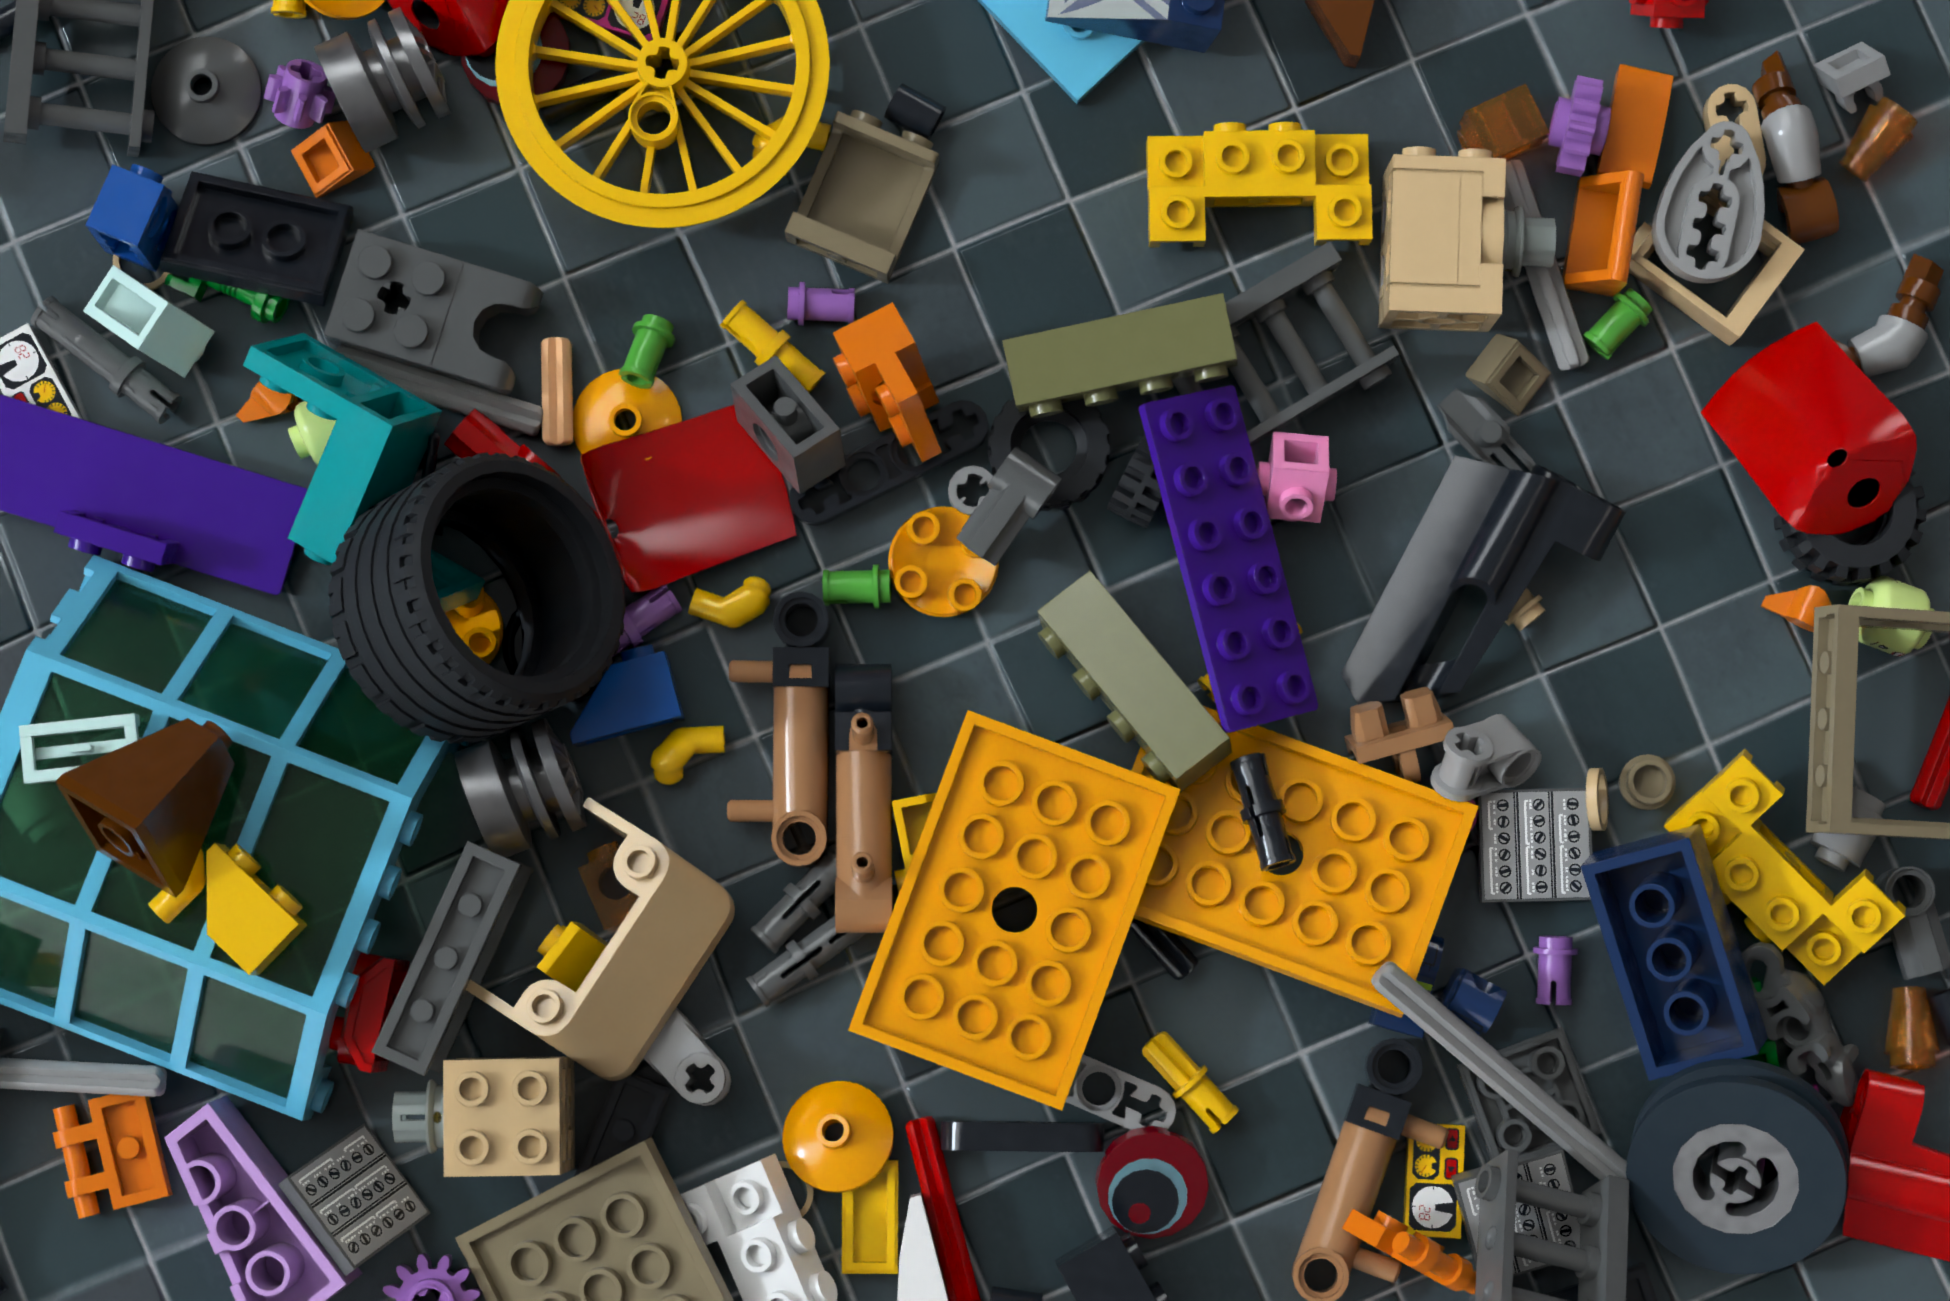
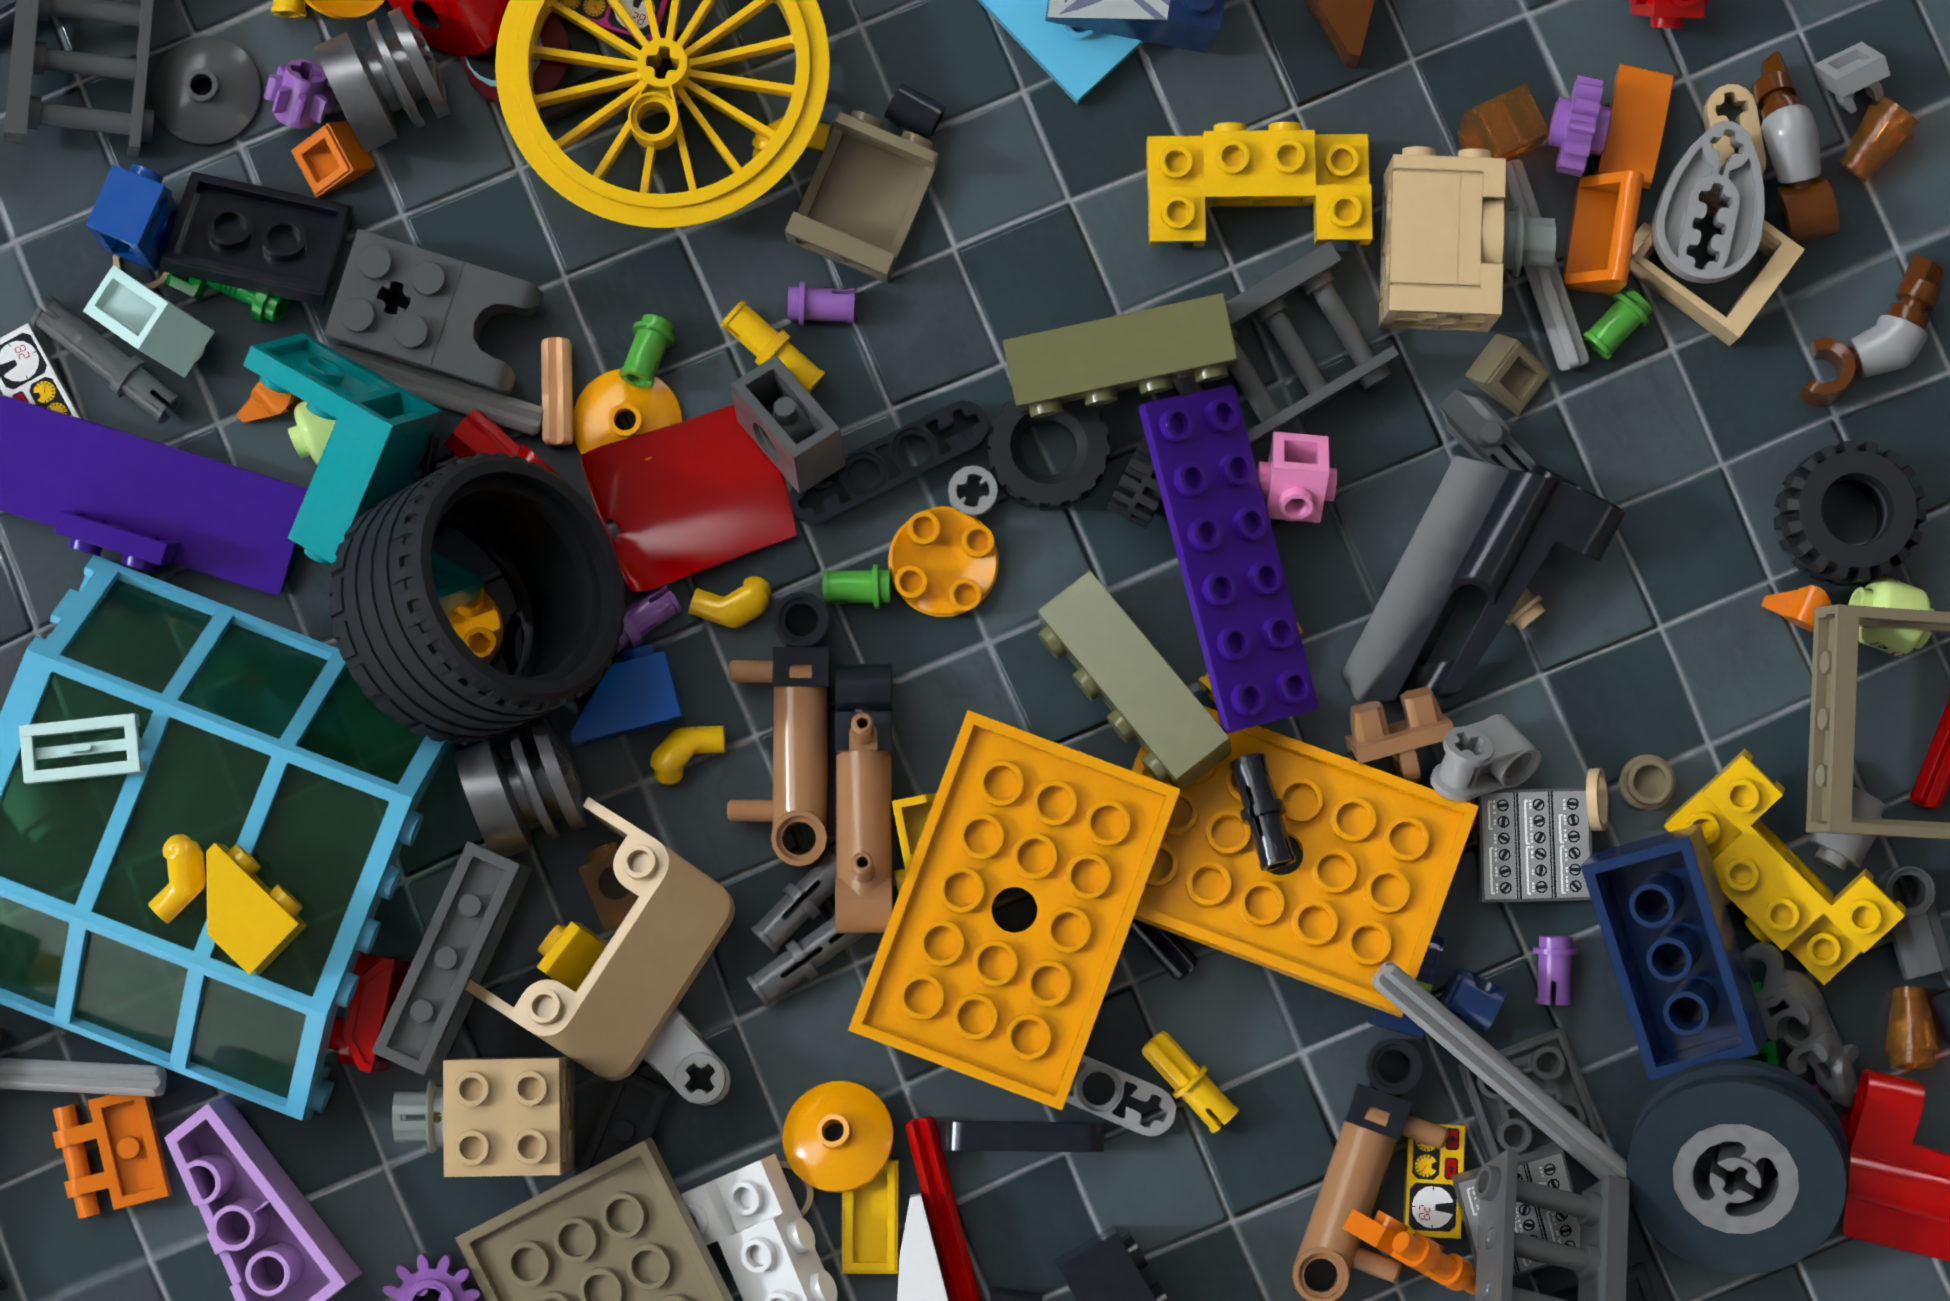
reddish brown slope [55,718,235,898] -> none
tile [278,1123,431,1276] -> none
orange brick [832,302,942,463] -> none
dark grey piece [956,446,1062,566] -> none
tile [1095,1126,1209,1239] -> none
red piece [1700,321,1917,535] -> none

